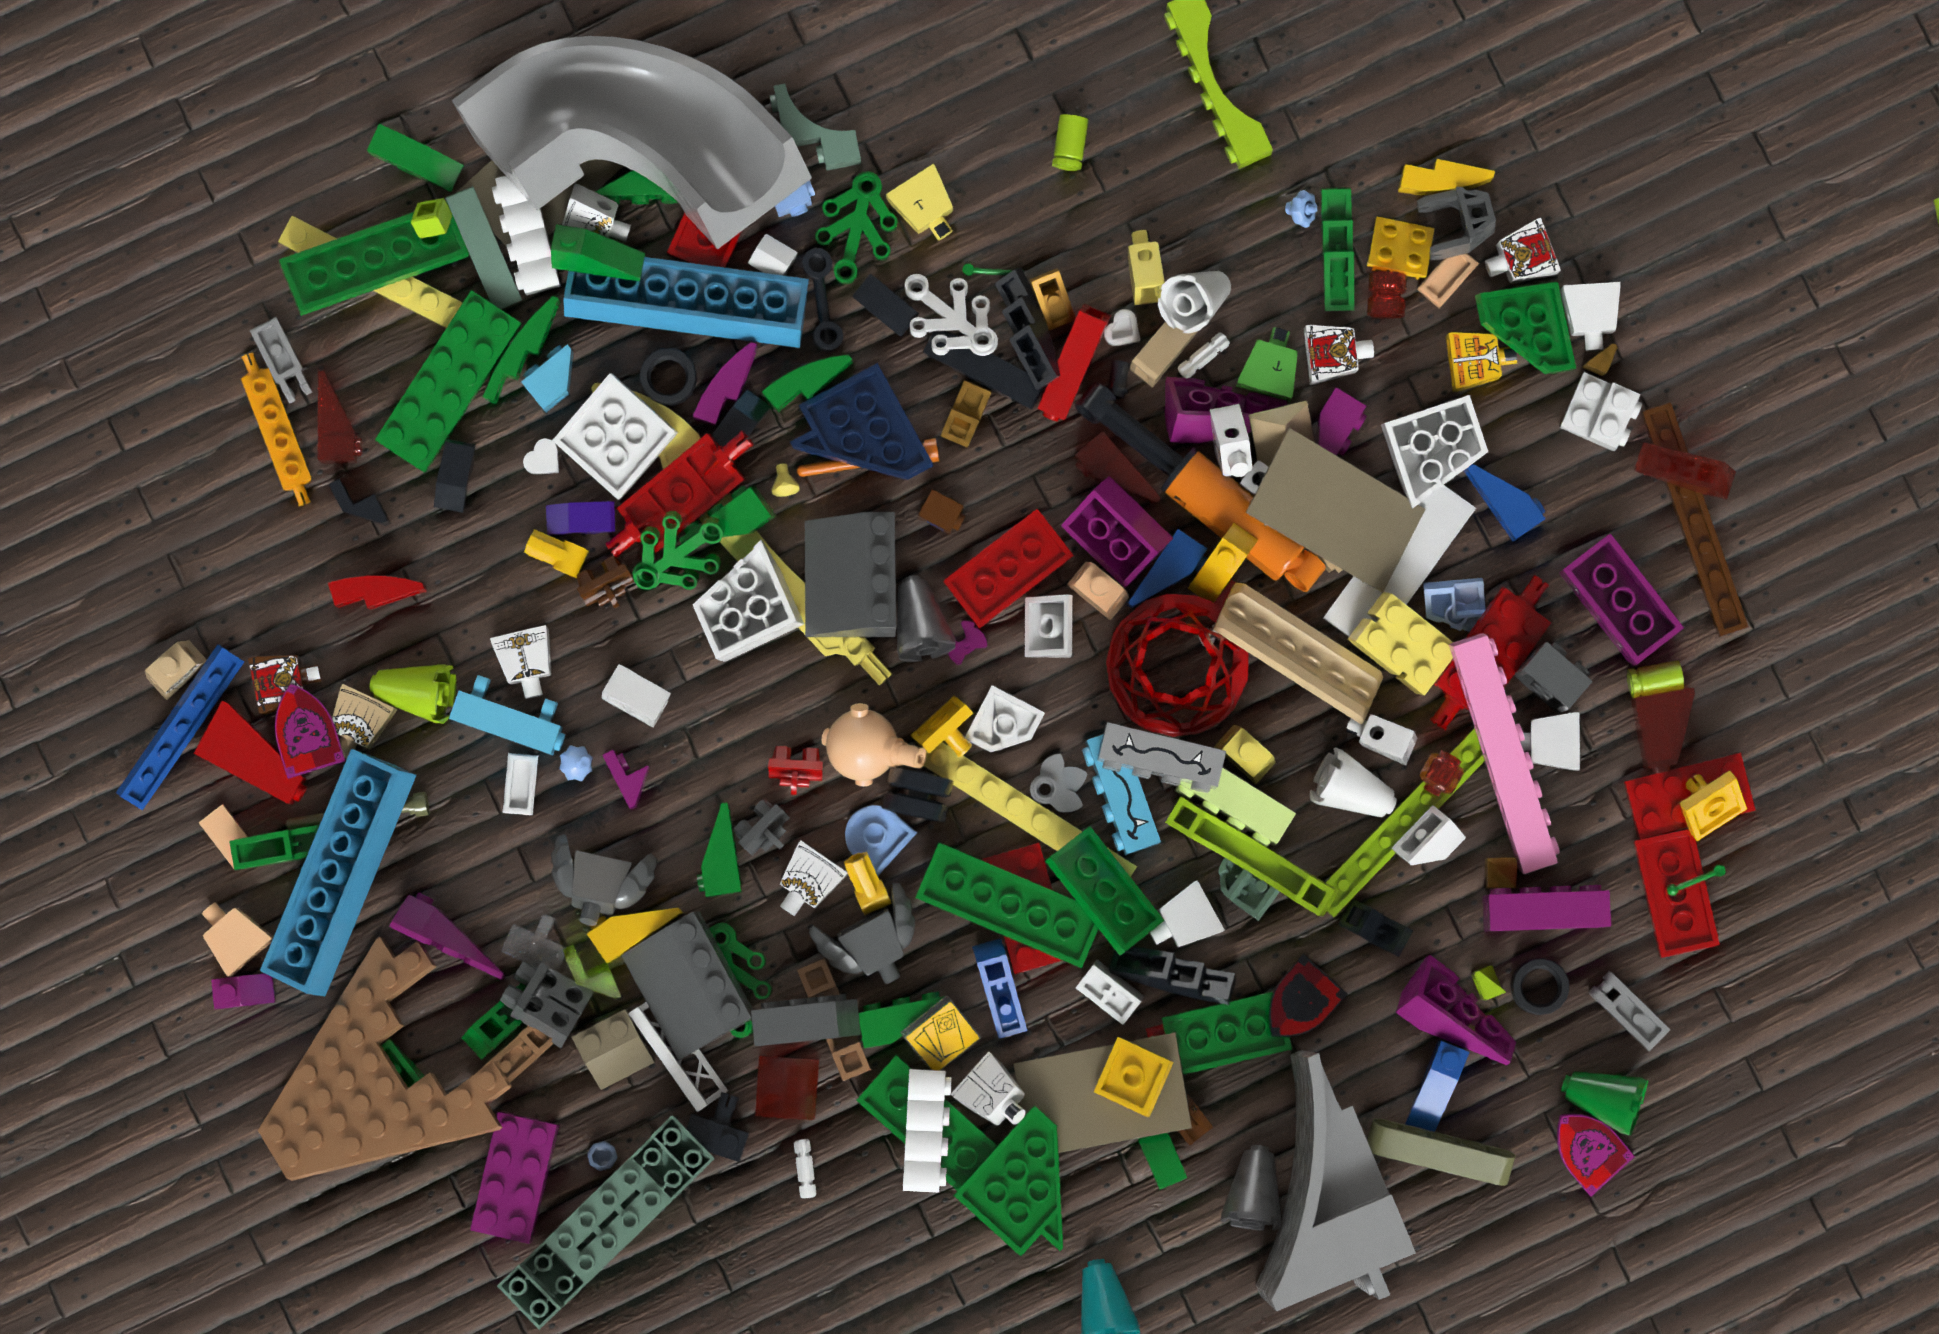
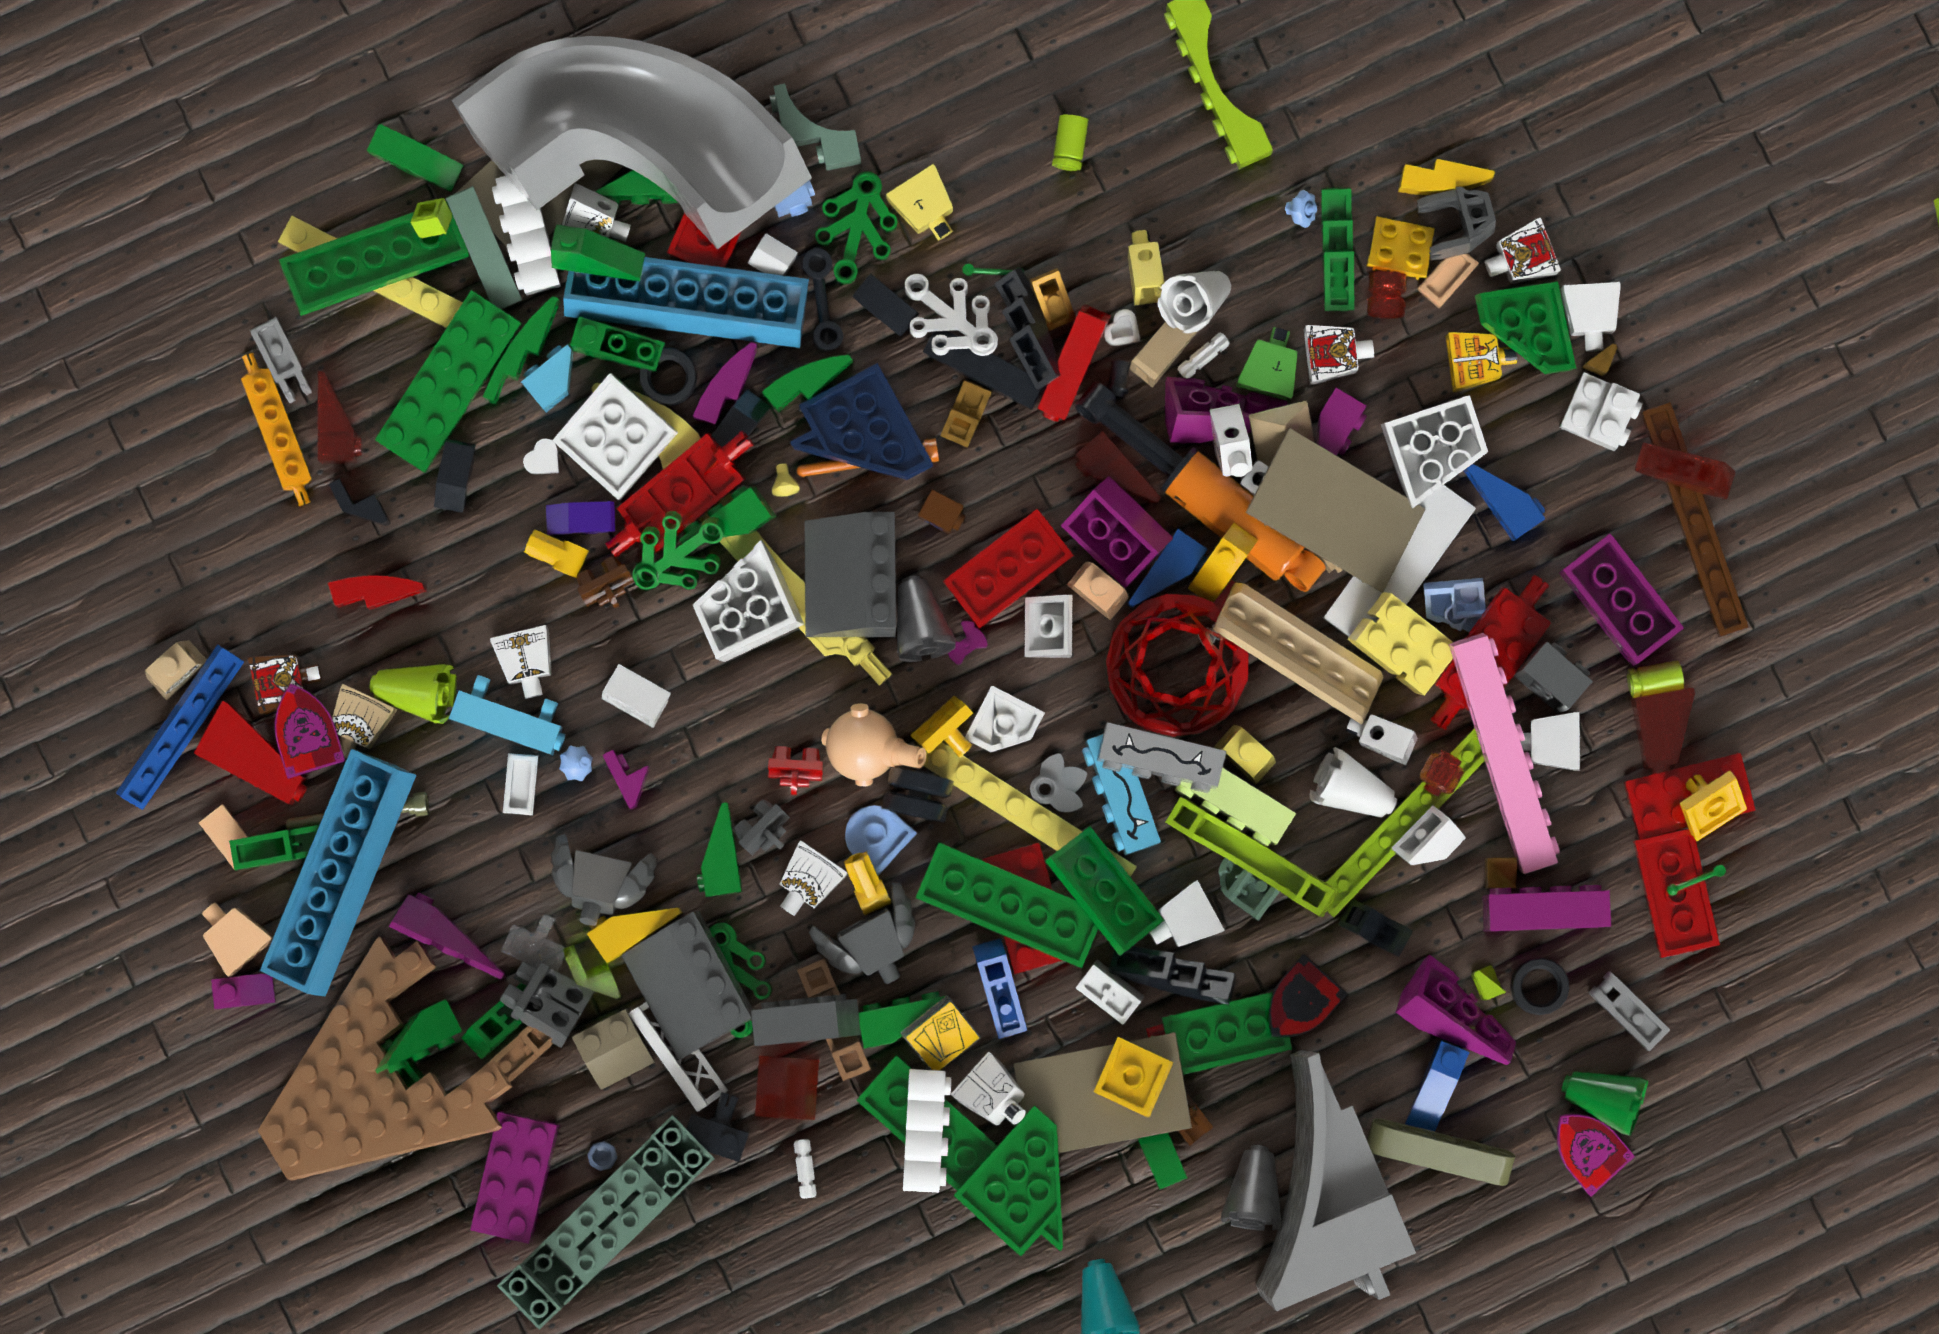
none -> green slope [375,999,462,1074]
none -> green slope [570,316,665,371]

